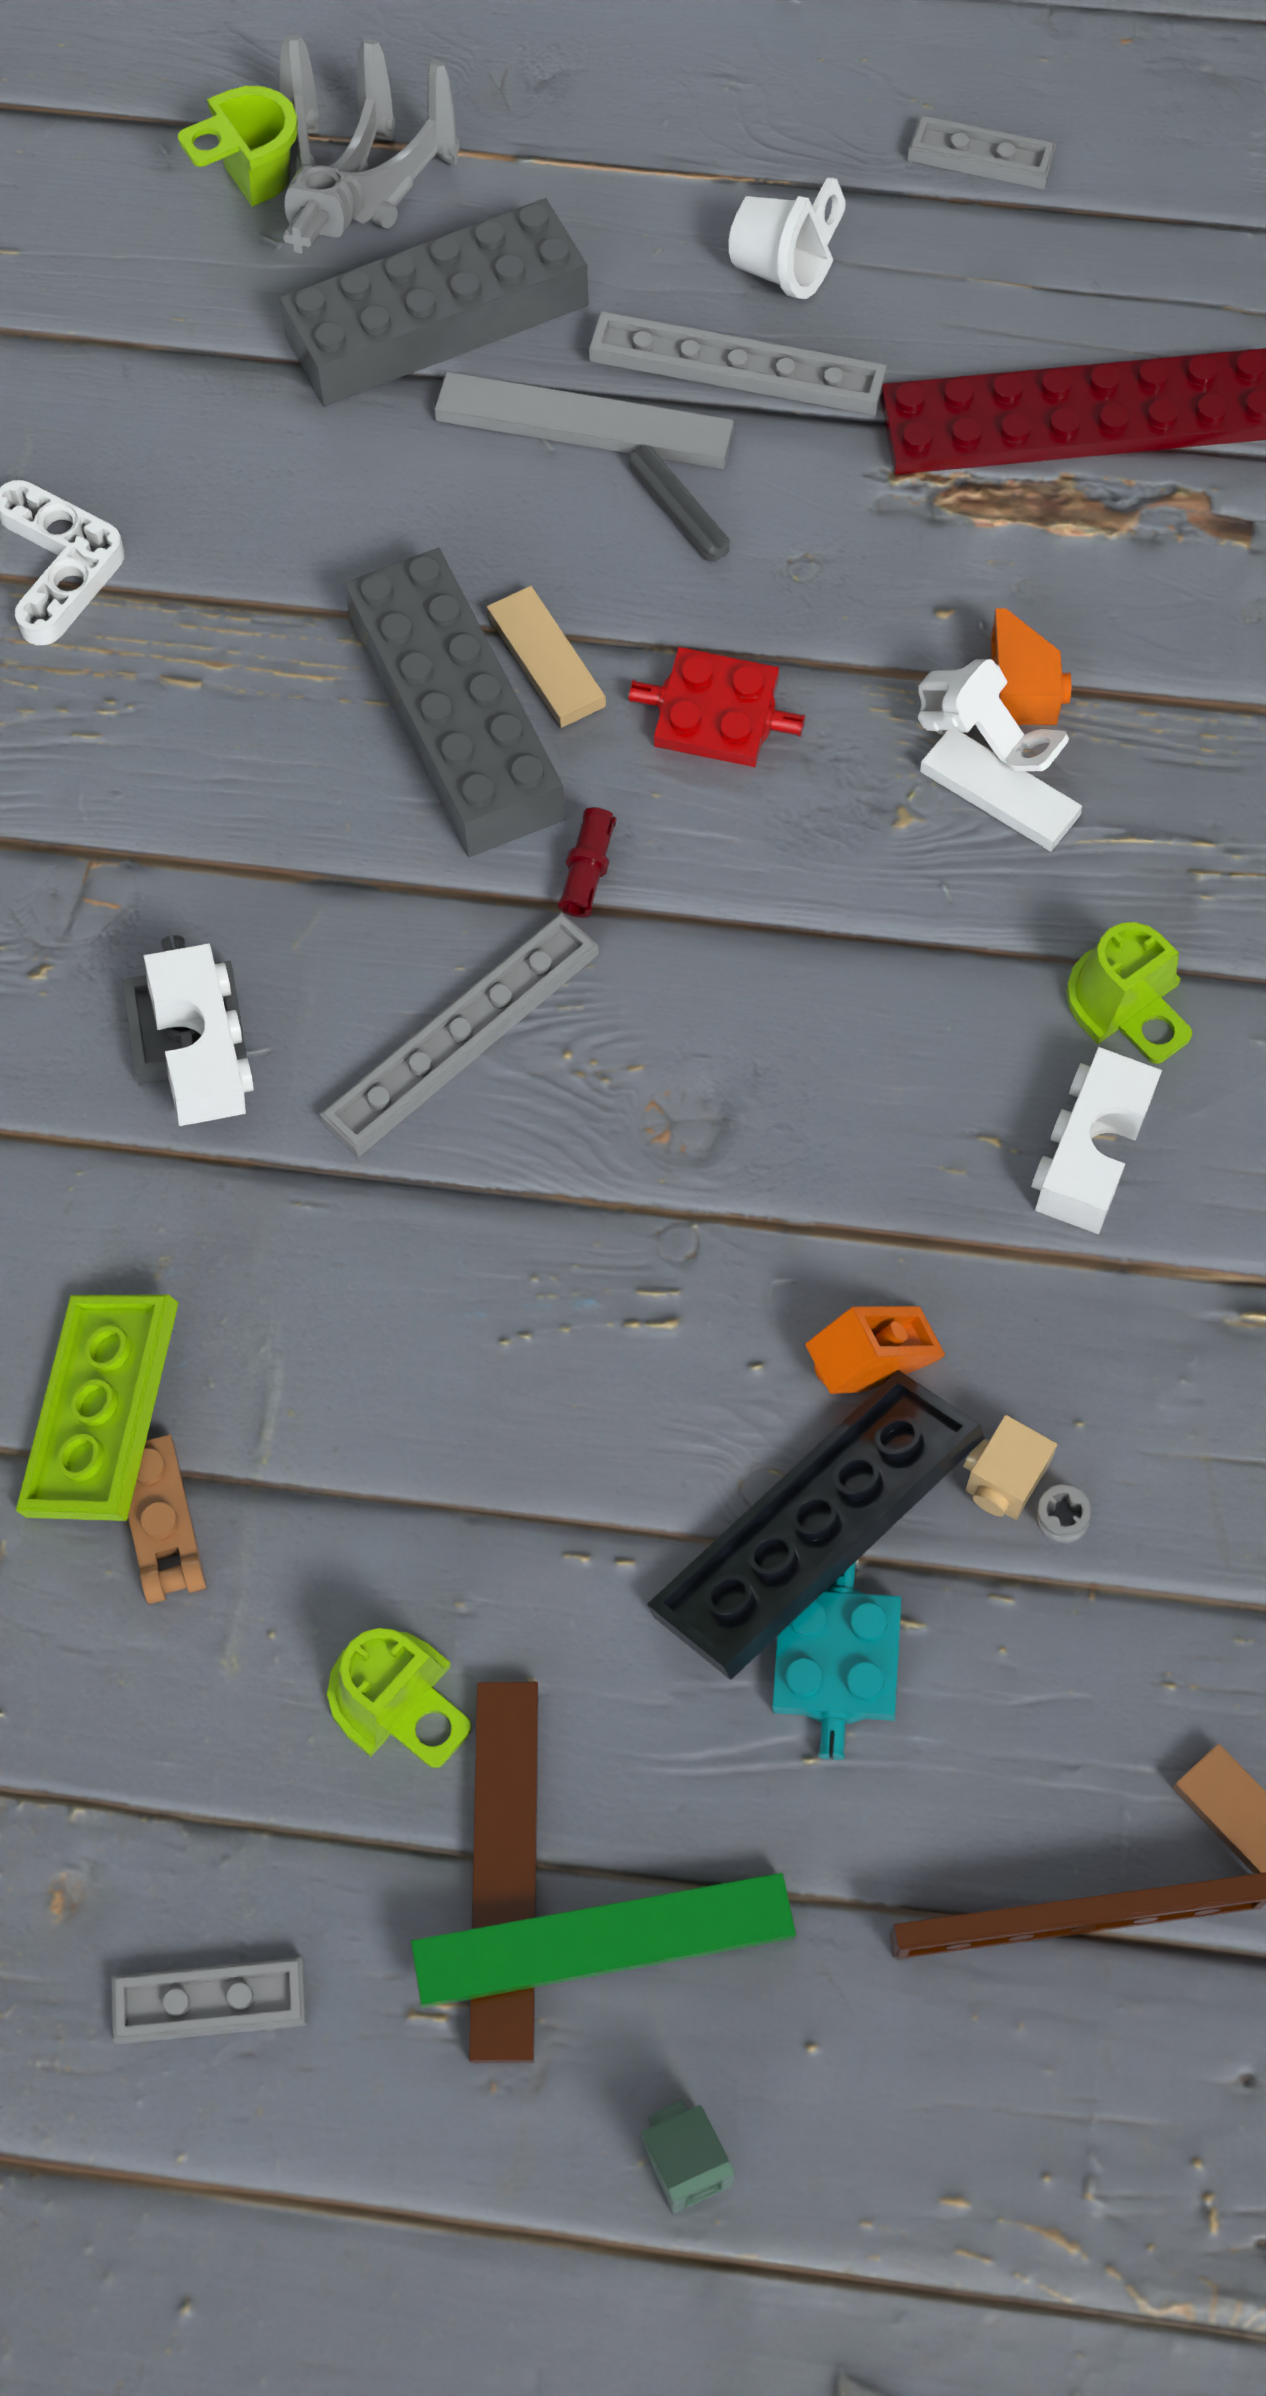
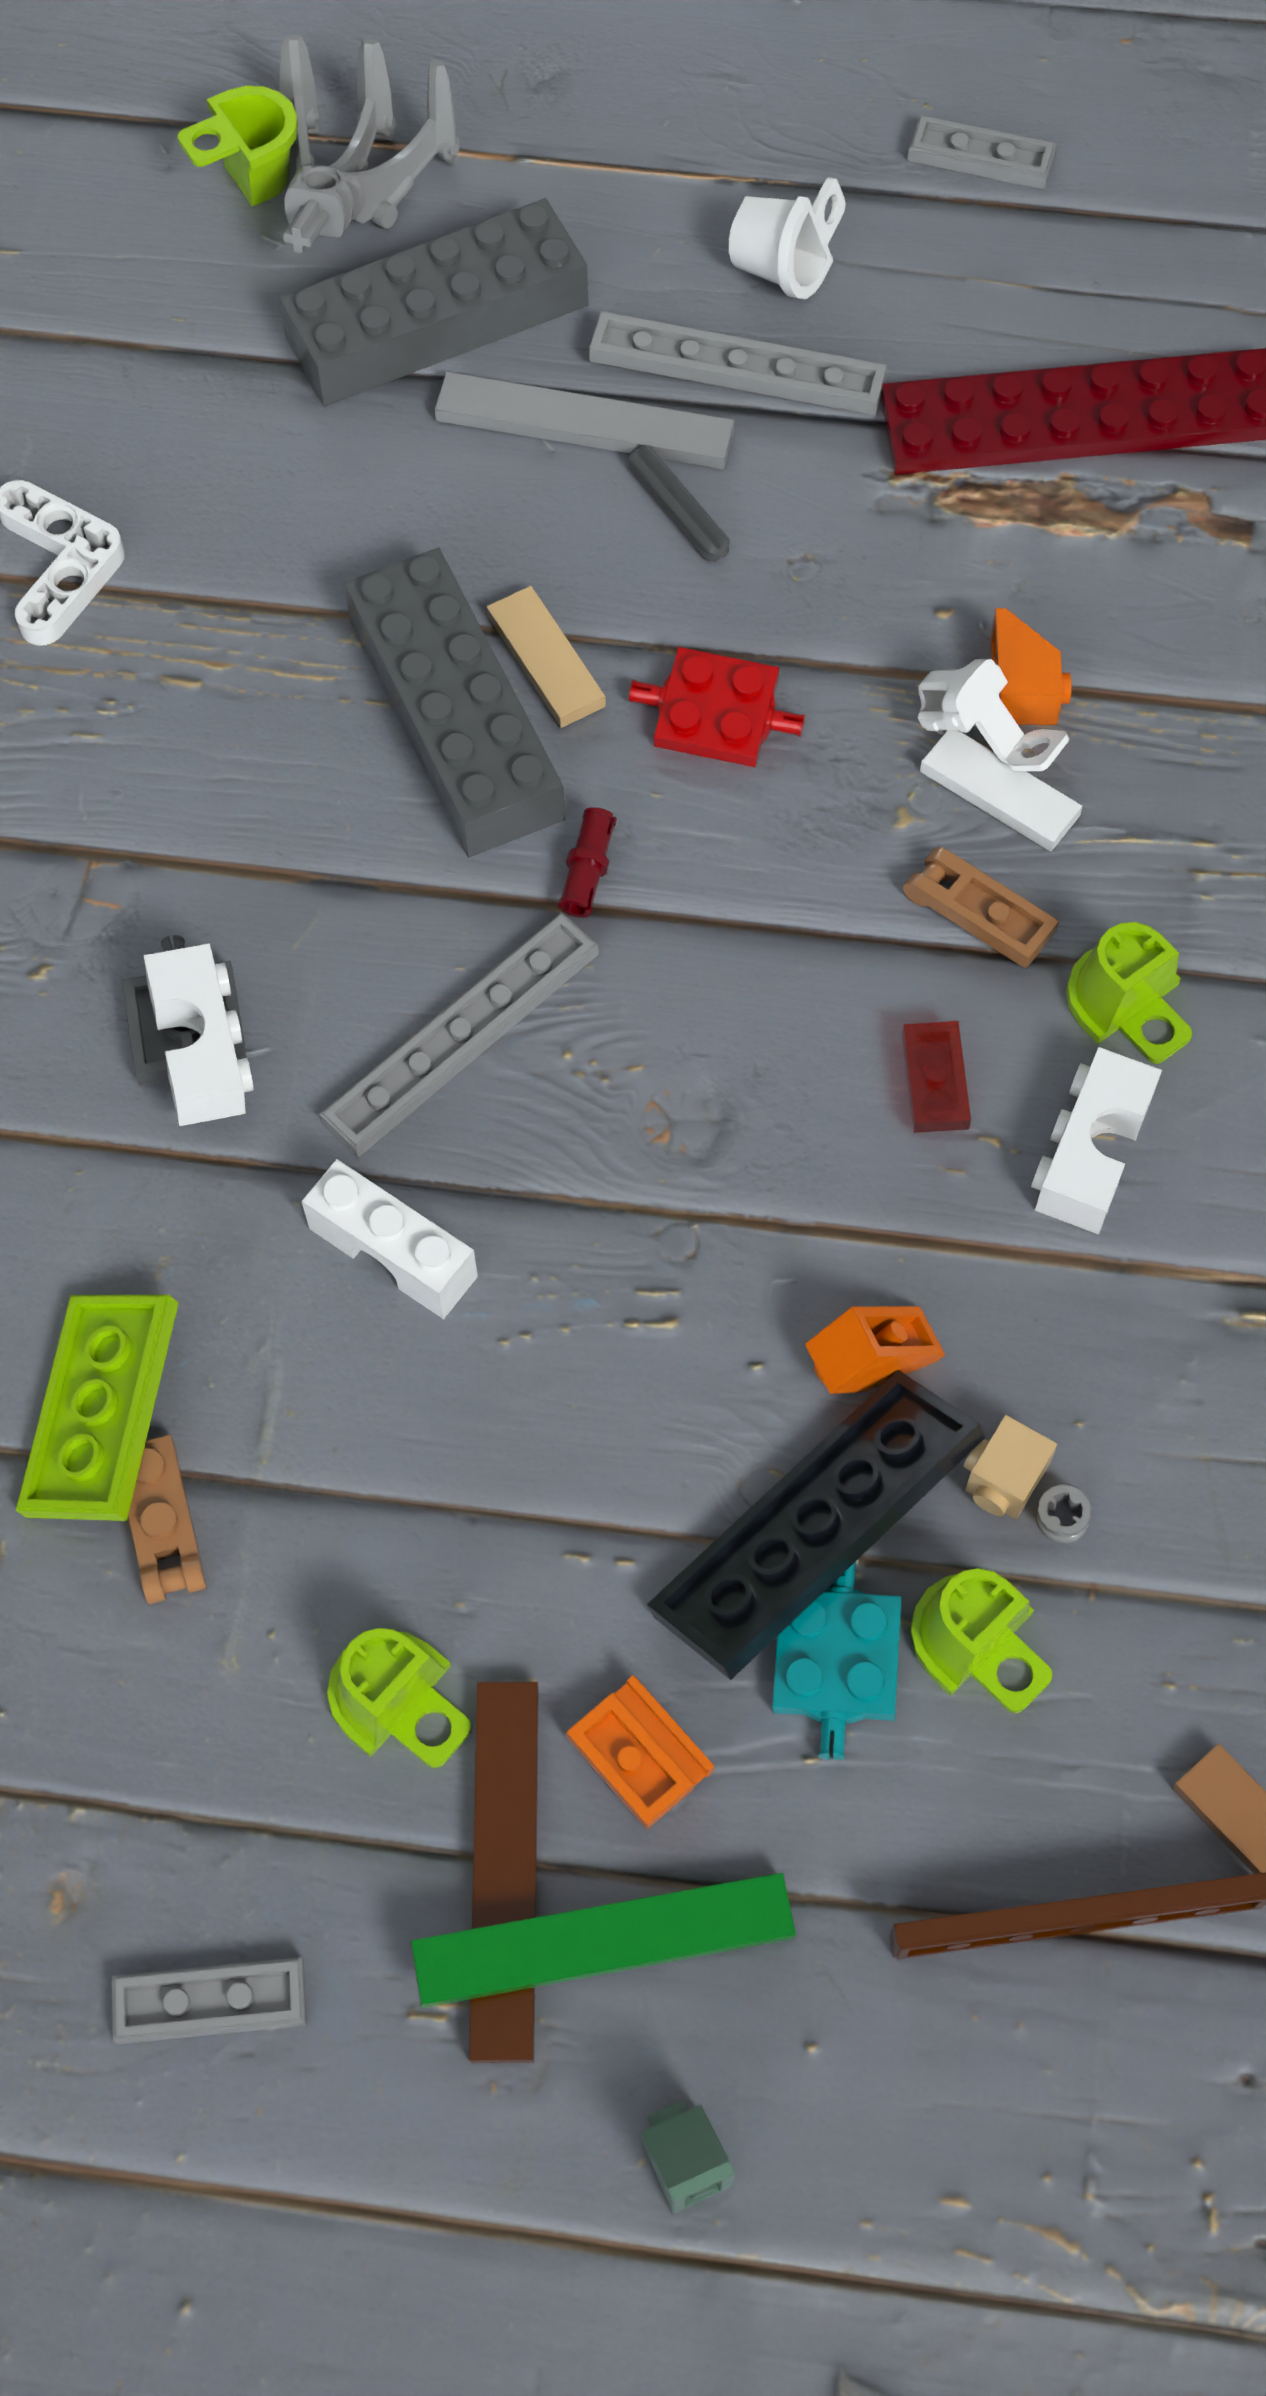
none -> white arch [302,1159,478,1319]
none -> orange plate [566,1675,715,1830]
none -> clear red plate [902,1021,971,1133]
none -> medium nougat plate [903,847,1059,969]
none -> lime container [910,1568,1053,1713]

